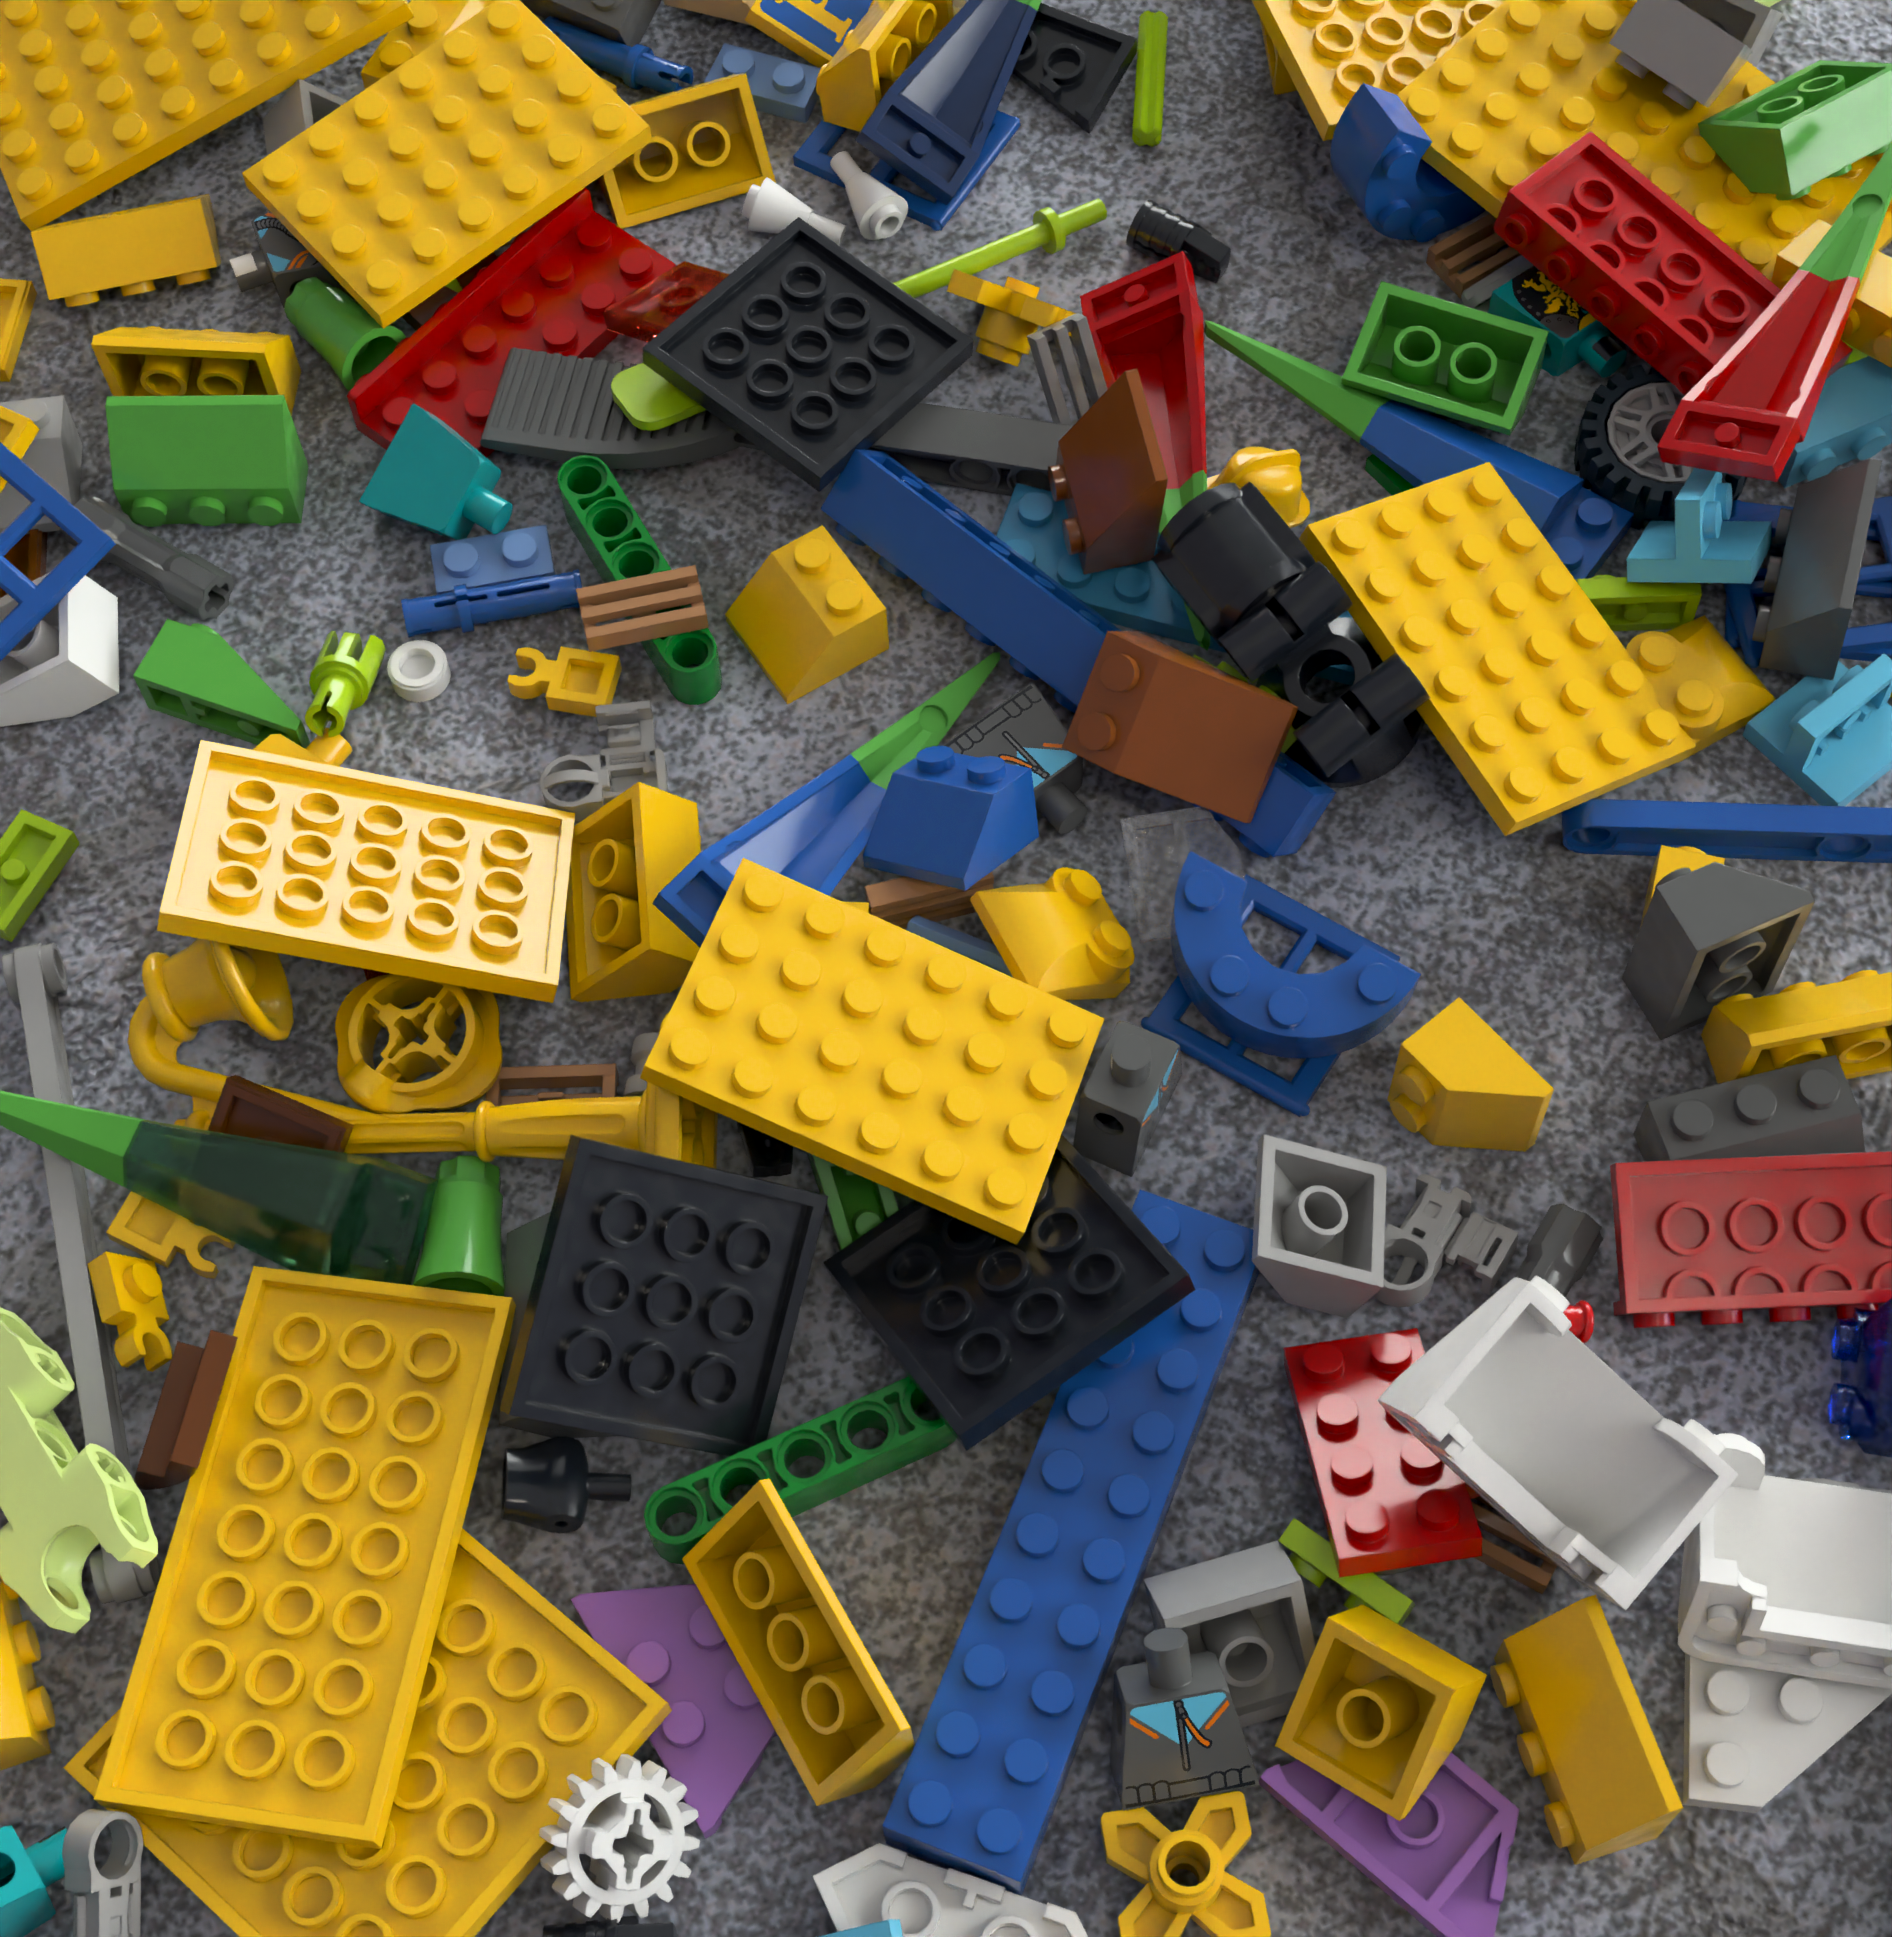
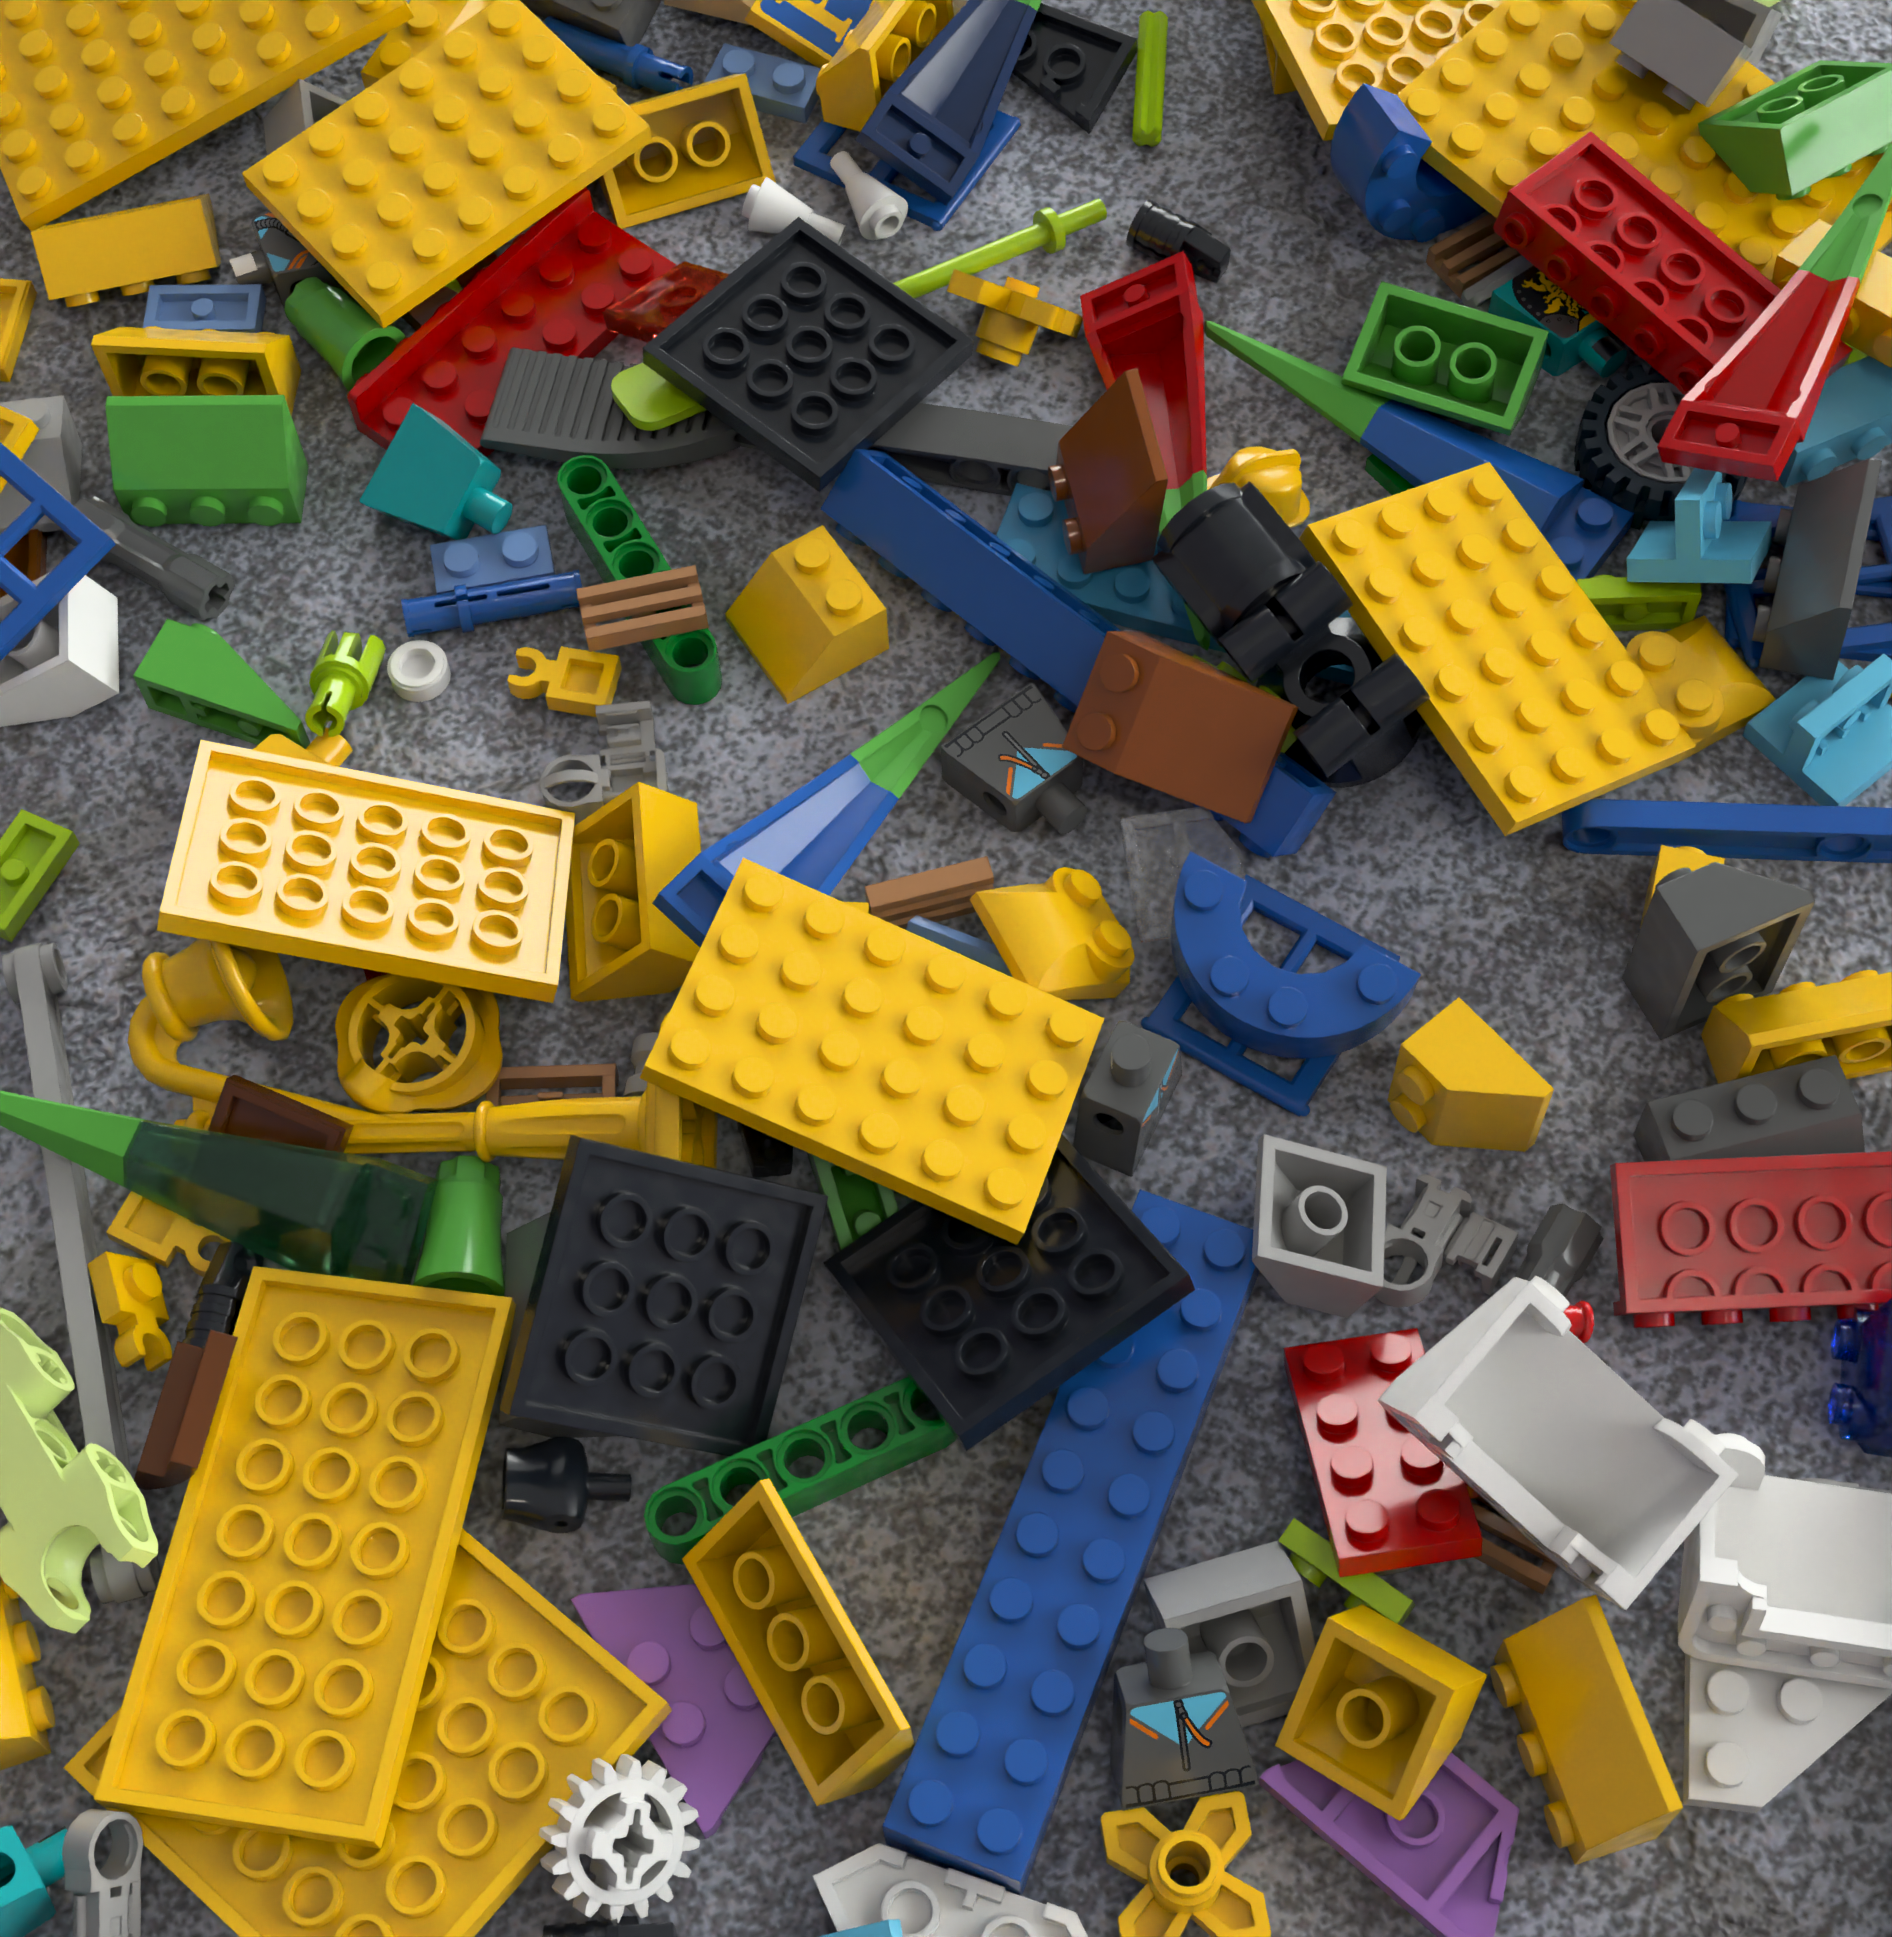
blue slope [863,746,1039,891] -> none
flat silver tile [1027,313,1107,426] -> none
none -> medium blue plate [143,284,266,333]
none -> black hinge [182,1241,264,1348]

